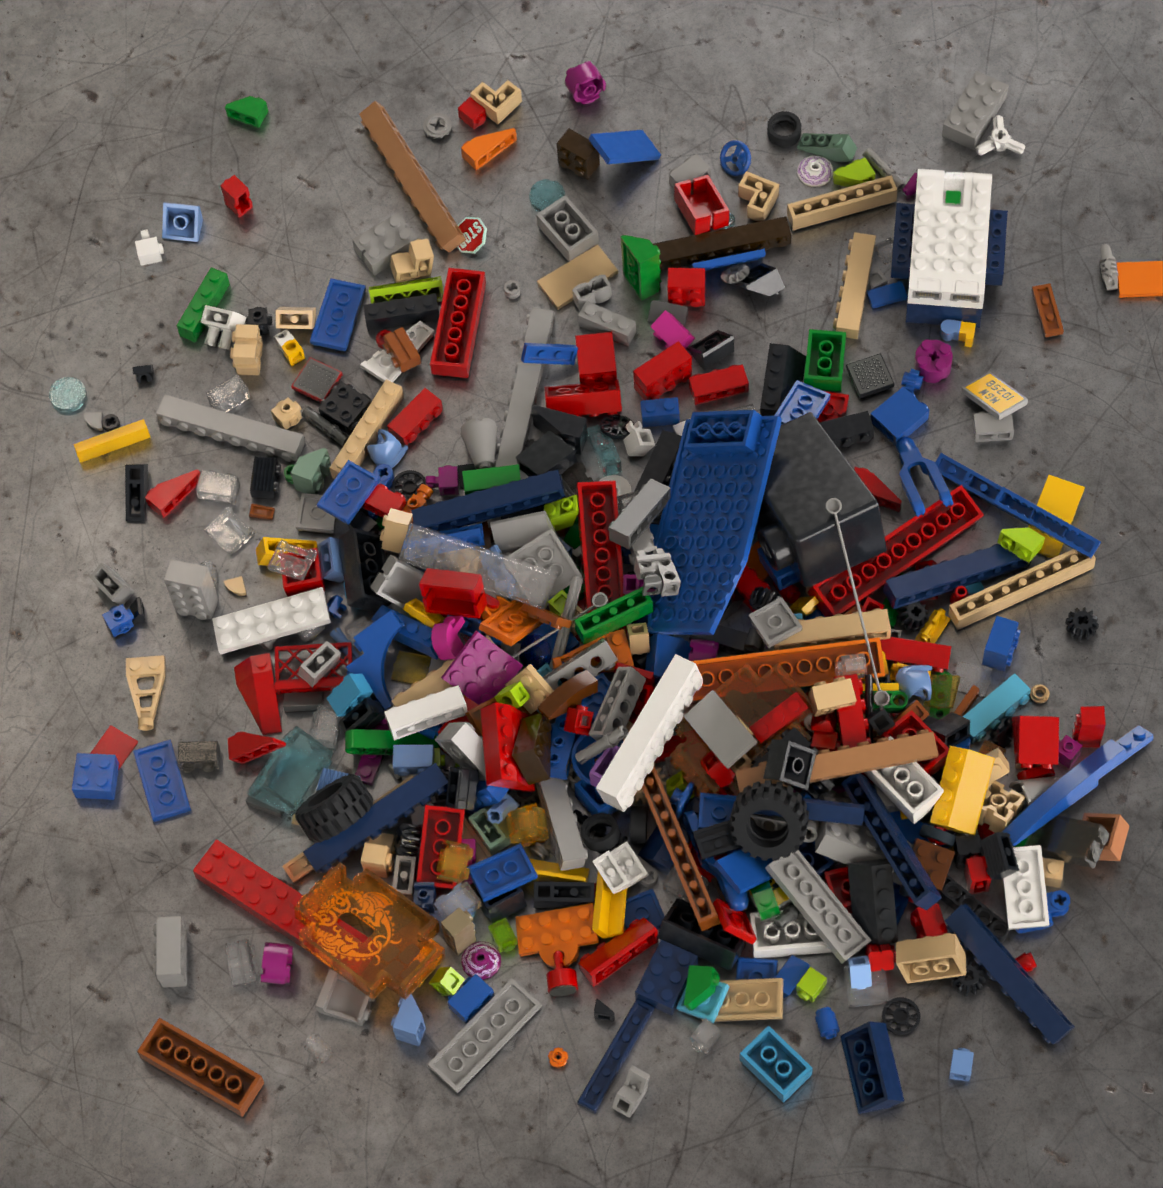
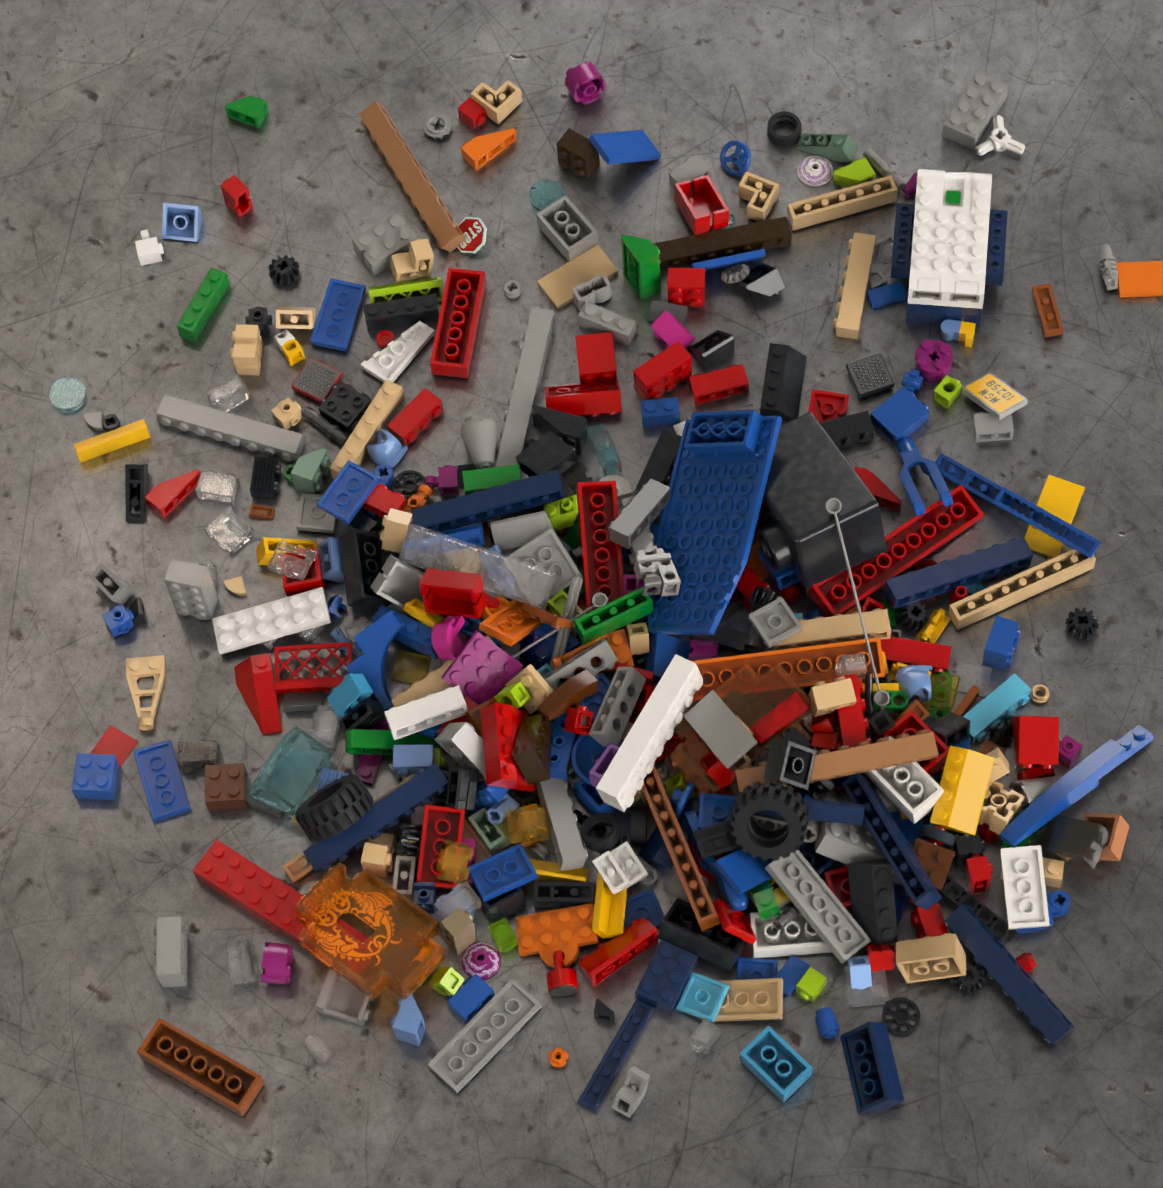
black tile [132,364,154,383] -> none
white brick [200,305,246,350] -> none
red slope [227,732,286,764] -> none
light grey brick [298,641,341,687] -> none
dark orange brick [382,327,421,372] -> none
blue plate [521,343,578,365] -> none
light grey pin [575,725,629,764] -> none
black wheel [600,414,634,439] -> none
white brick [623,421,655,456] -> none
green slope [684,965,719,1011] -> none
plate [774,380,831,425] -> none
yellow plate [789,596,819,615] -> none
green brick [804,329,846,392] -> none
medium blue brick [949,1048,974,1082] -> none
black brick [980,832,1019,880] -> none
lime slope [997,527,1045,563] -> none
red brick [1072,706,1106,748] -> none
none -> reddish brown brick [205,763,247,811]
none -> black gear [269,255,300,286]
none -> lime brick [933,375,962,409]

